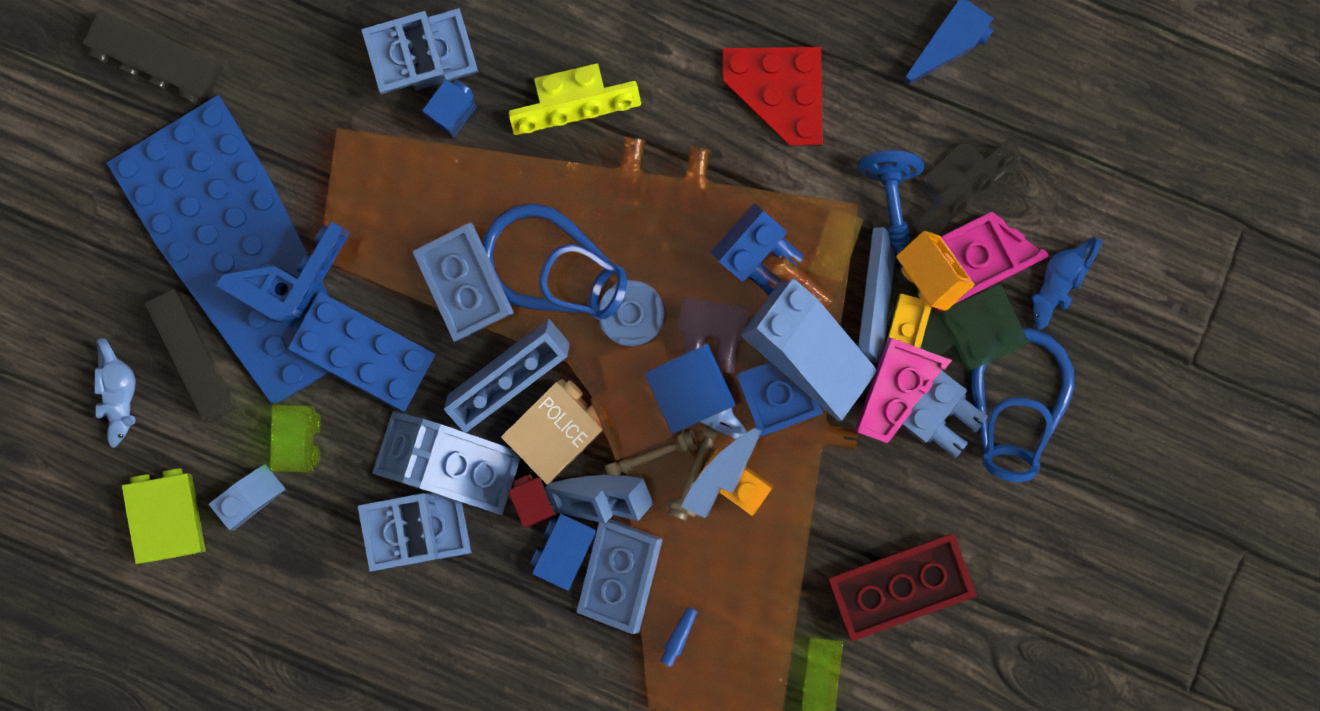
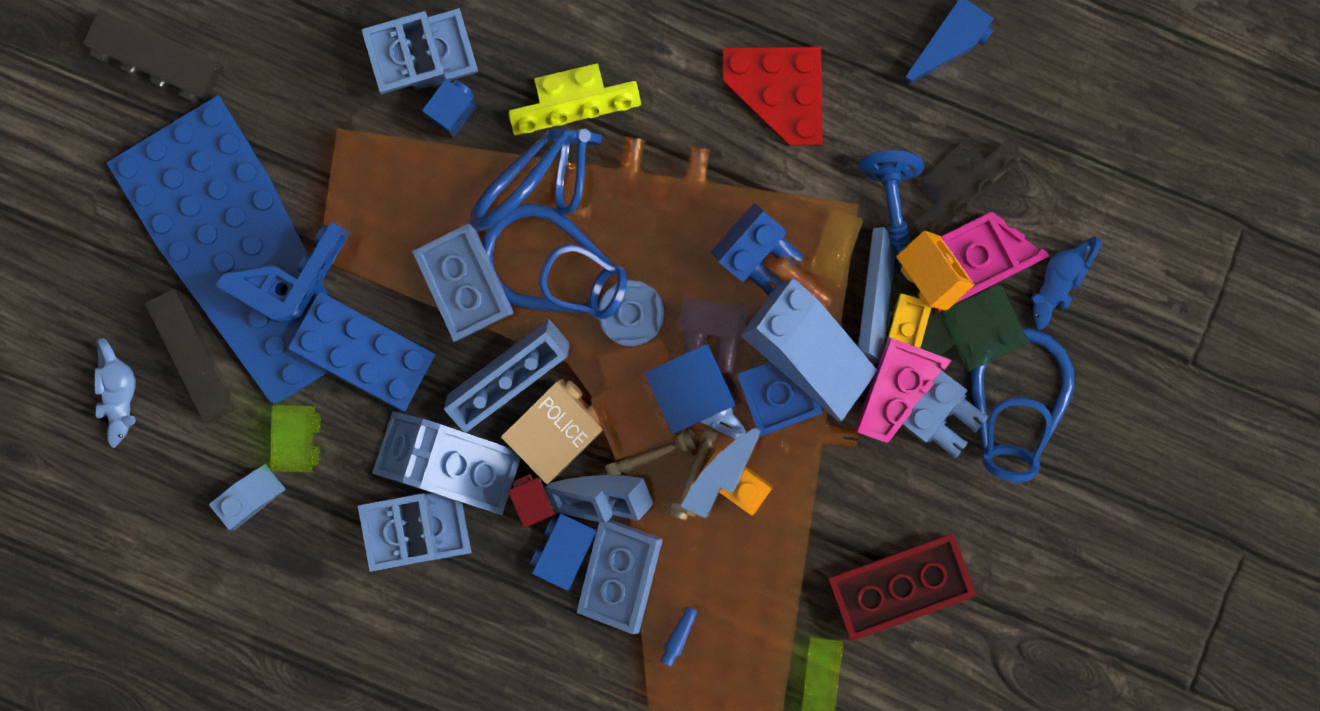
lime brick [122,468,206,564] -> none
none -> blue animal [469,129,602,231]

